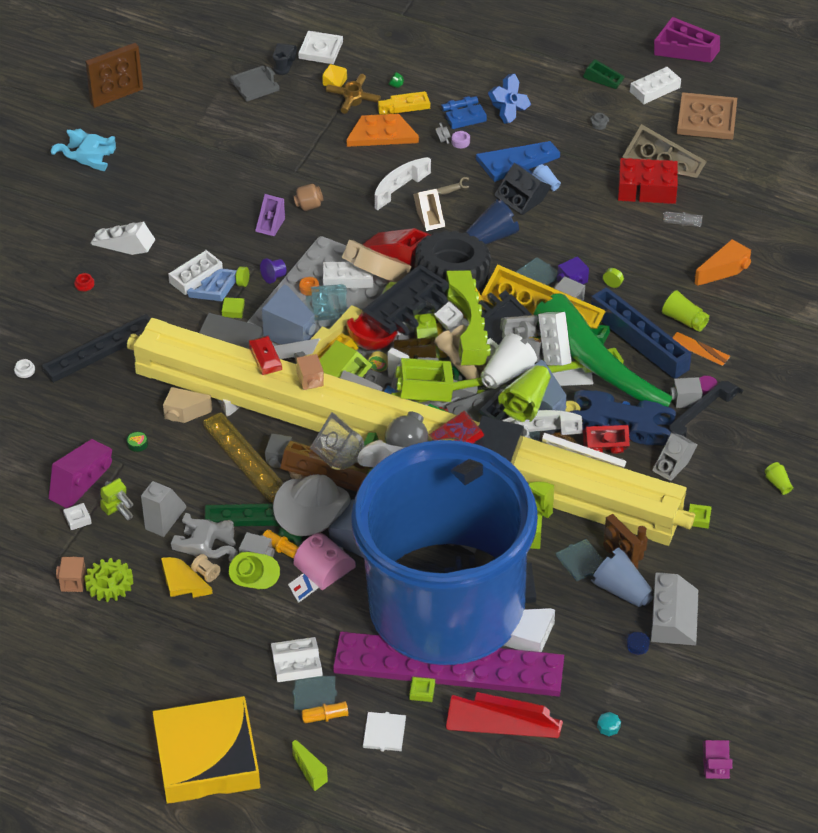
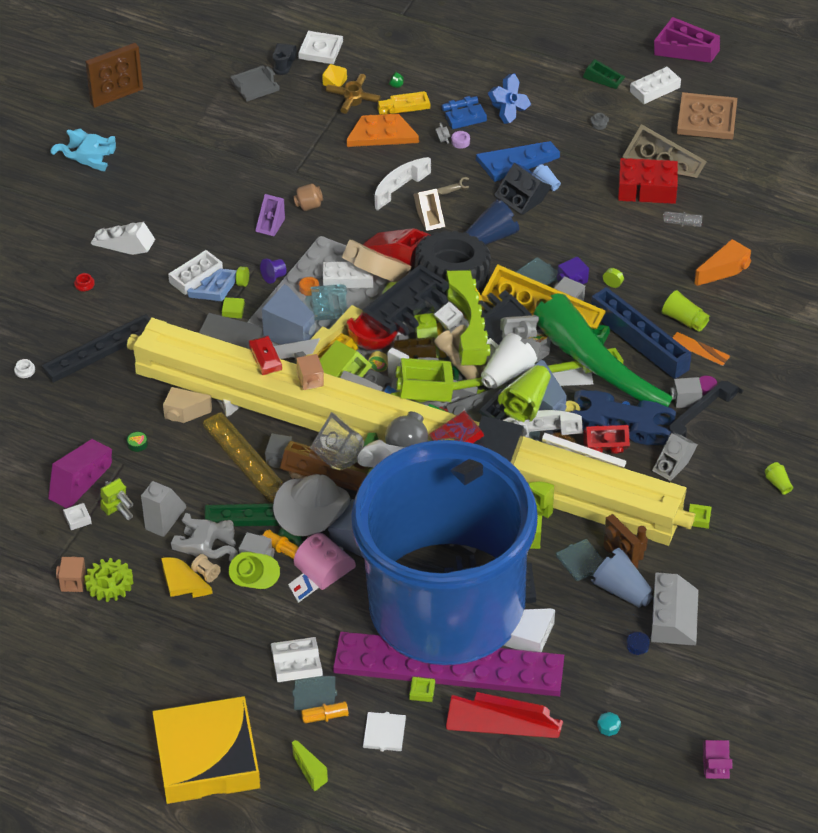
white piece [538,312,571,365] -> none

